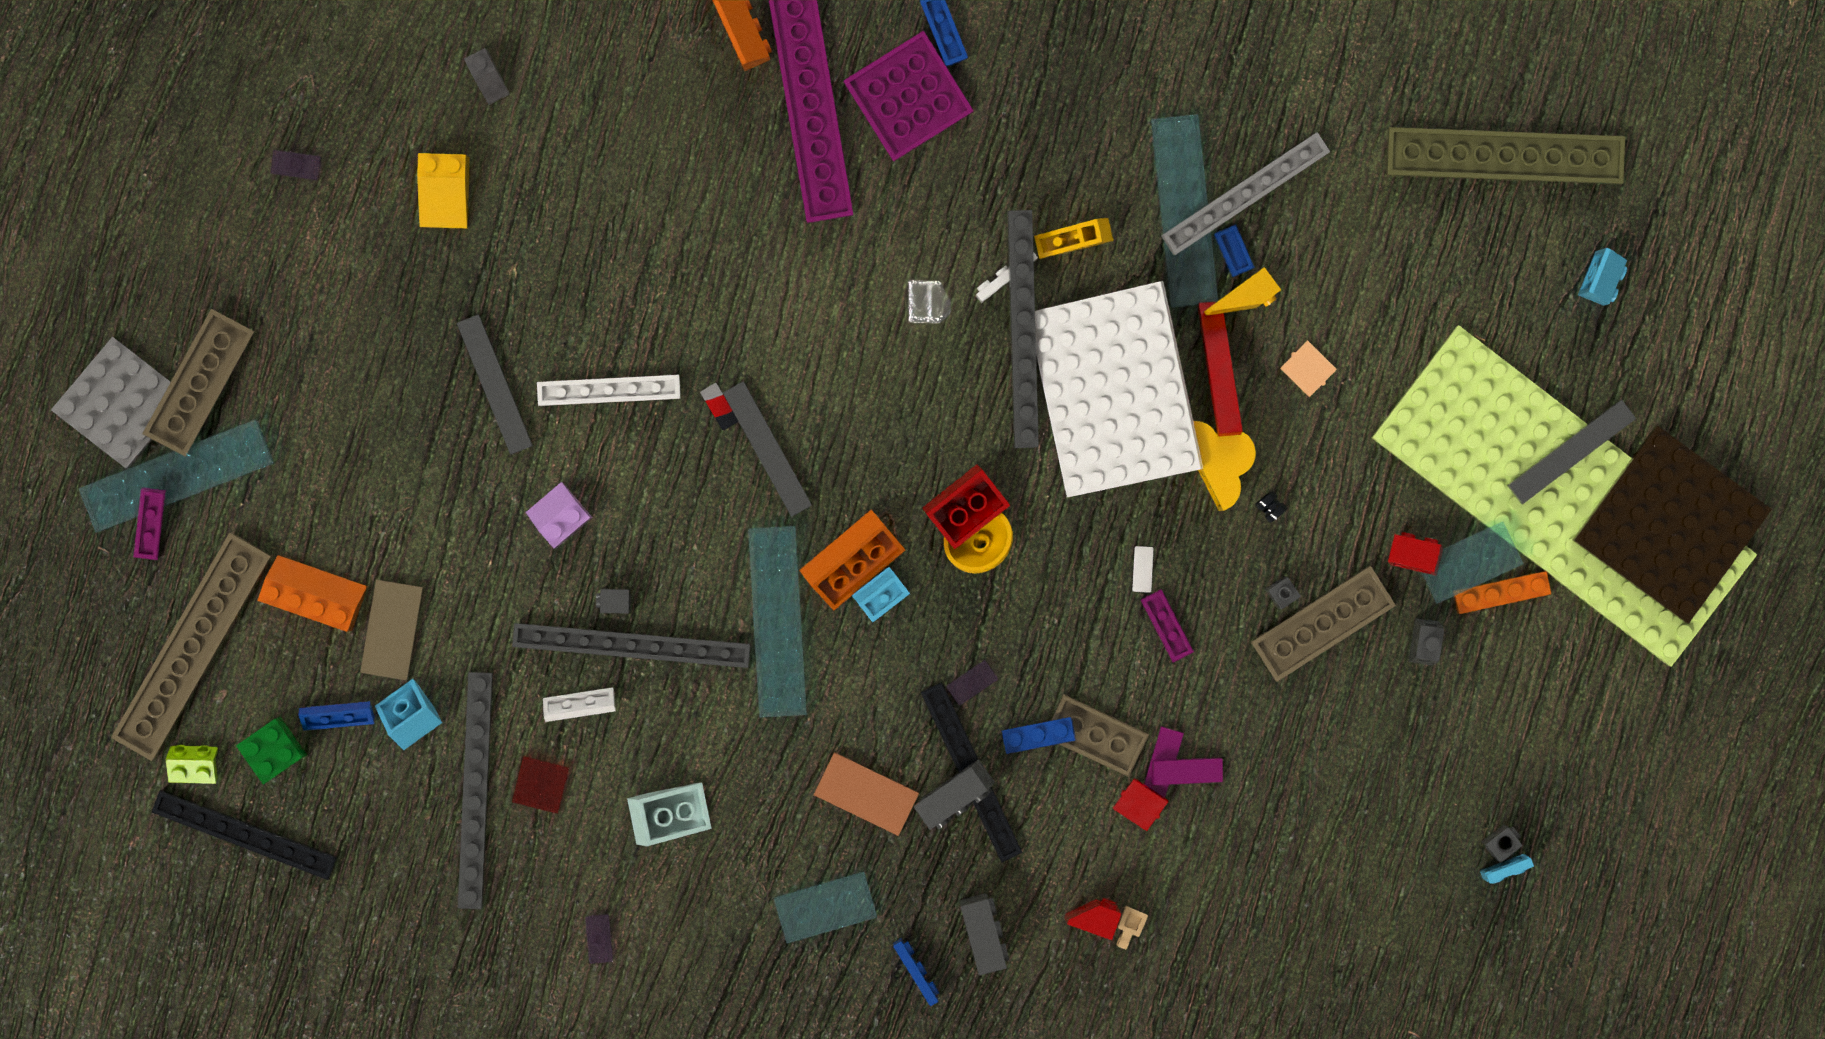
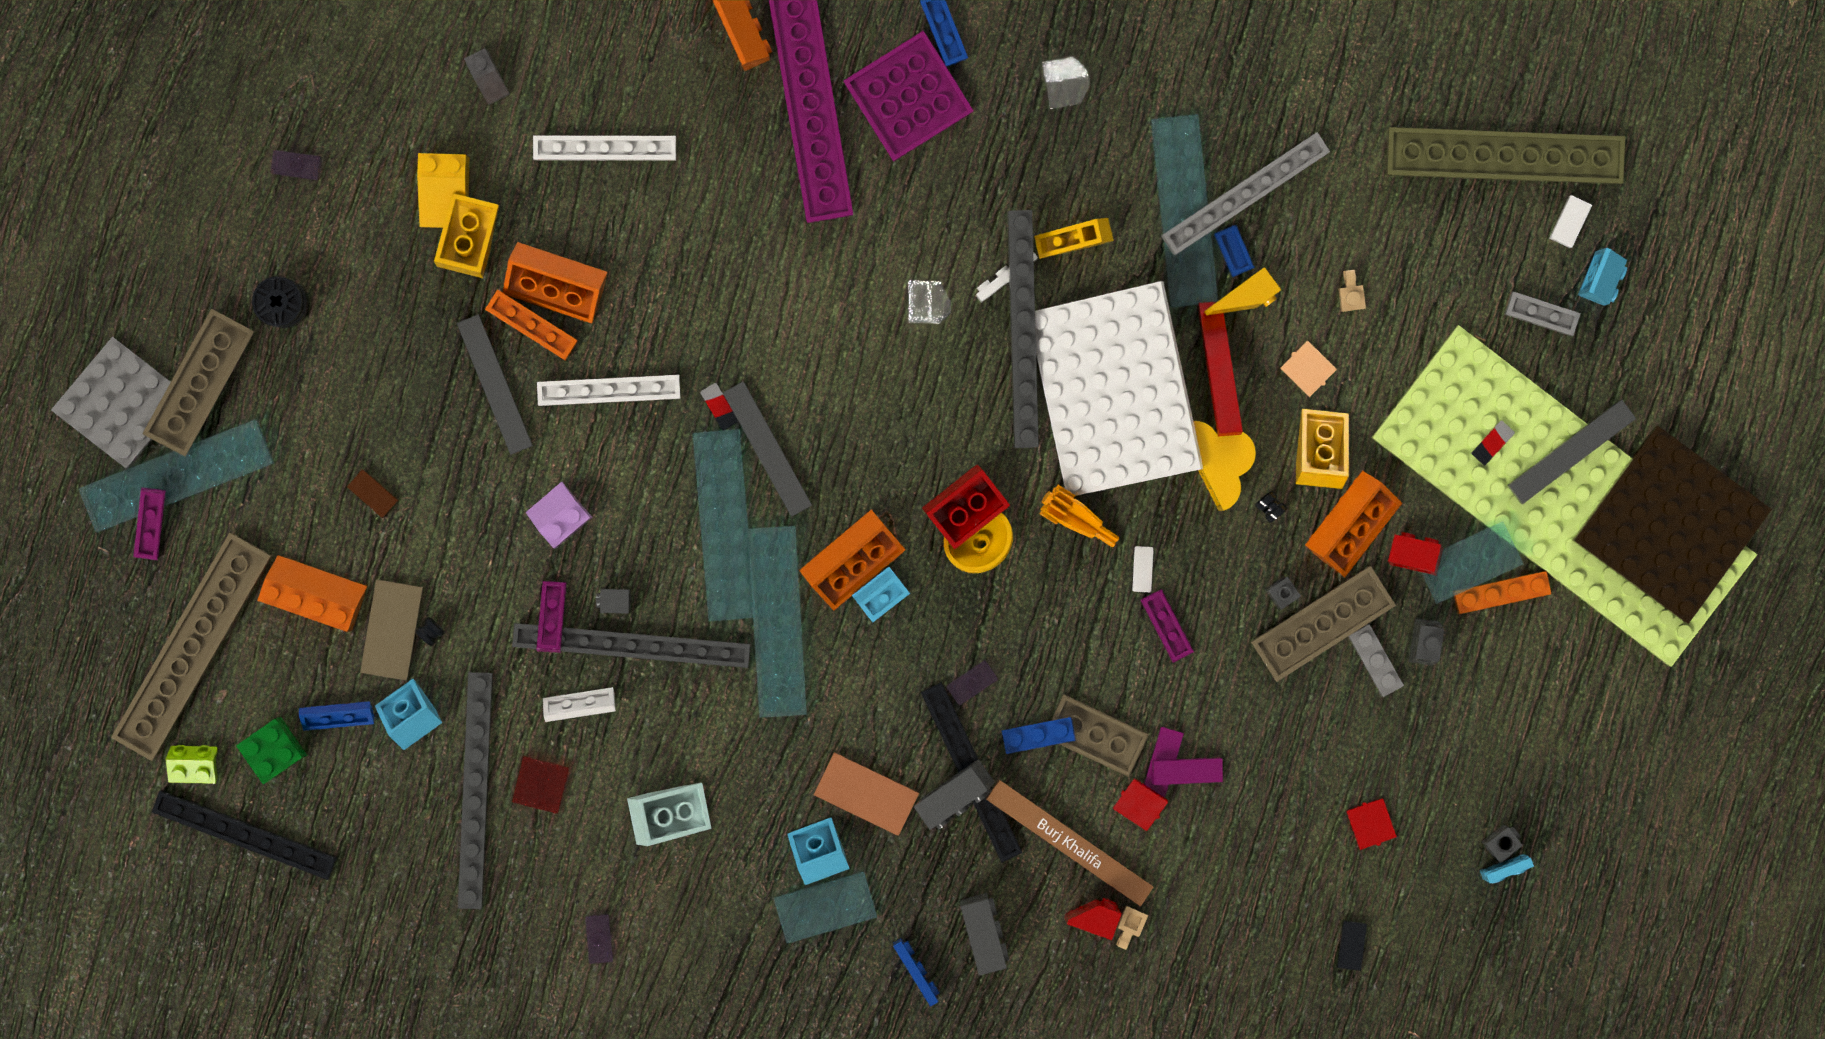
none -> black wheel [252,276,310,329]
none -> reddish brown tile [347,469,399,518]
none -> black wheel [415,617,445,647]
none -> yellow slope [434,193,499,278]
none -> orange plate [485,289,578,361]
none -> orange slope [502,242,607,323]
none -> white plate [533,136,676,161]
none -> magenta tile [536,581,567,653]
none -> clear light blue plate [693,429,756,621]
none -> medium azure slope [787,818,850,885]
none -> medium nougat tile [986,780,1153,907]
none -> light orange piece [1039,485,1119,547]
none -> clear slope [1042,57,1090,109]
none -> yellow slope [1296,409,1349,489]
none -> orange slope [1305,471,1402,577]
none -> black tile [1336,920,1367,971]
none -> tan plate [1338,270,1366,312]
none -> red piece [1346,798,1397,850]
none -> light grey plate [1348,624,1404,697]
none -> sticker [1471,421,1515,466]
none -> light grey plate [1504,291,1581,336]
none -> white tile [1549,195,1592,248]

